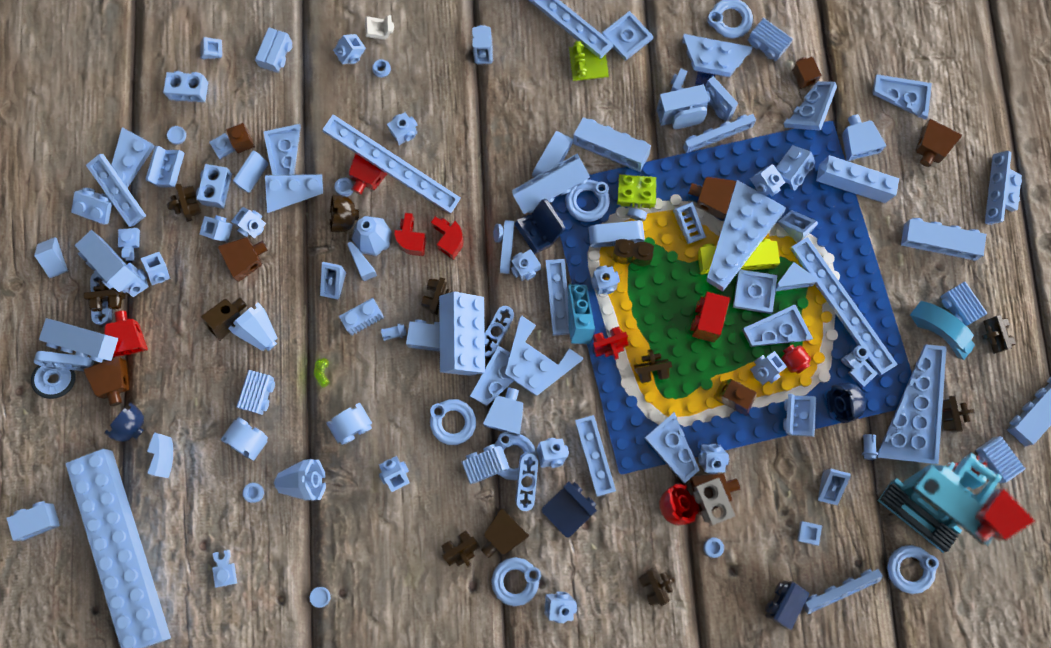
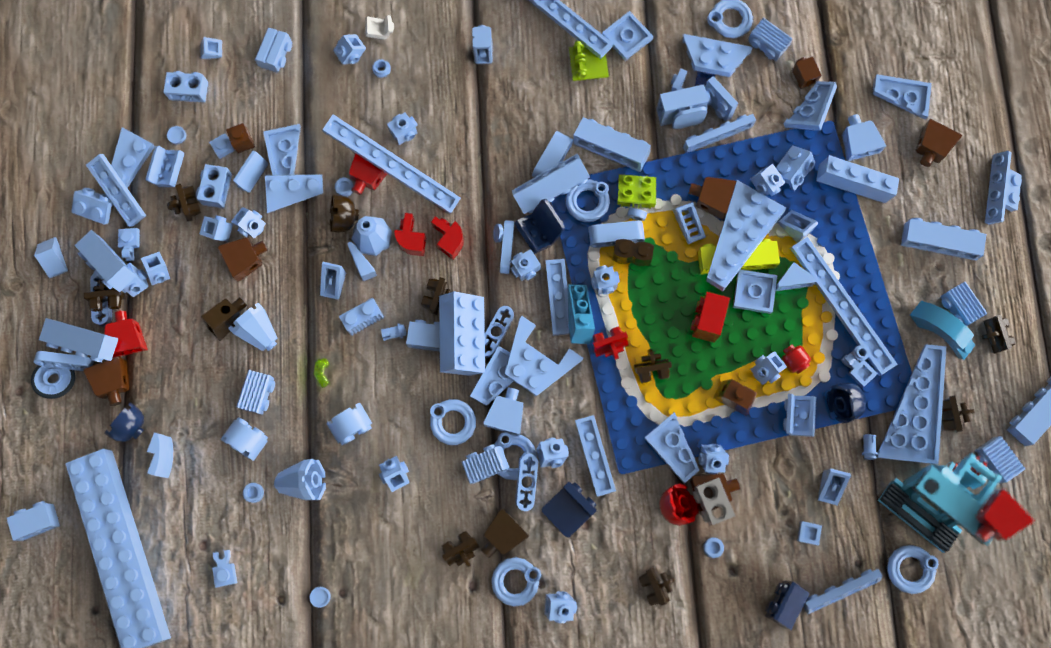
light blue wing [742,305,813,347] -> none

